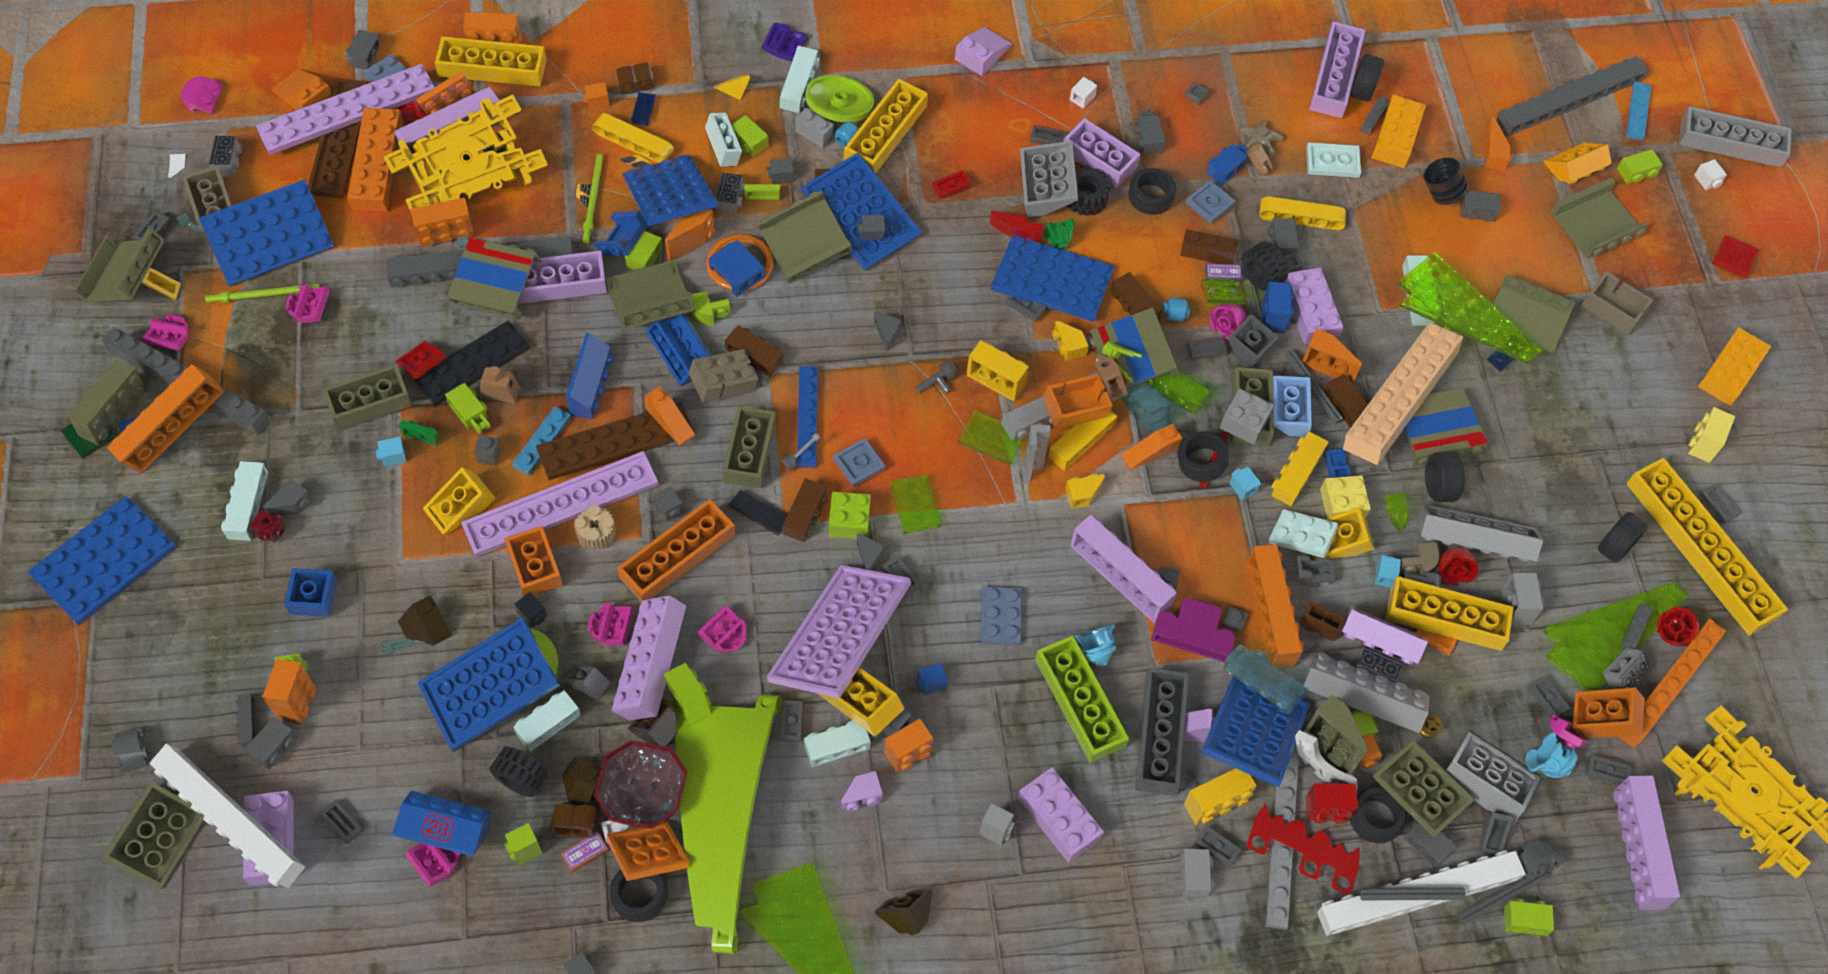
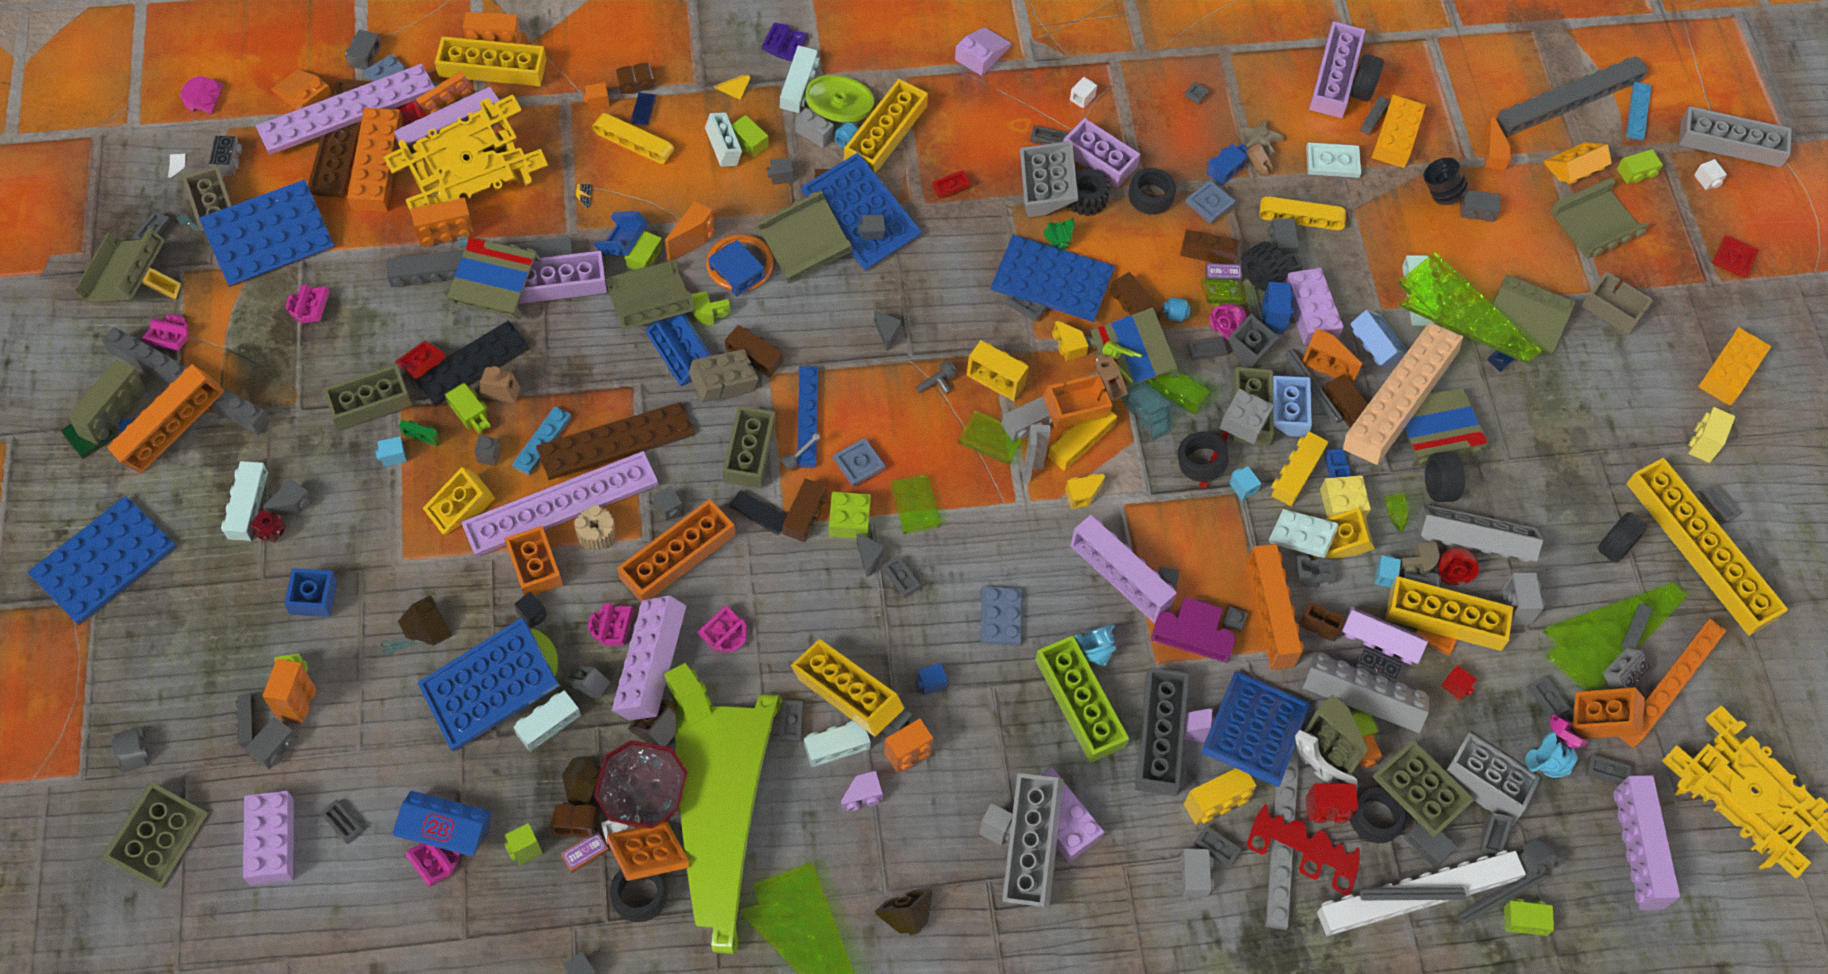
white brick [149,743,305,888] -> none
lime bar [205,284,320,303] -> none
black tyre [489,746,548,797] -> none
blue slope [566,333,614,419] -> none
lime bar [582,154,603,244] -> none
sticker [620,155,651,169] -> none
blue plate [622,155,718,226] -> none
orange slope [644,386,695,446] -> none
brick [716,173,746,214] -> none
lime tile [744,184,781,200] -> none
lavender plate [767,565,911,698] -> none
red slope [990,210,1043,243] -> none
orange slope [1121,424,1182,471] -> none
dark grey brick [1134,109,1165,155] -> none
clear light blue brick [1223,644,1307,714] -> none
pearl gold wheel [1420,714,1442,739] -> none
red cylinder [1657,607,1700,647] -> none
none -> light grey brick [1002,773,1064,908]
none -> light blue slope [1350,310,1408,367]
none -> red brick [1441,665,1477,701]

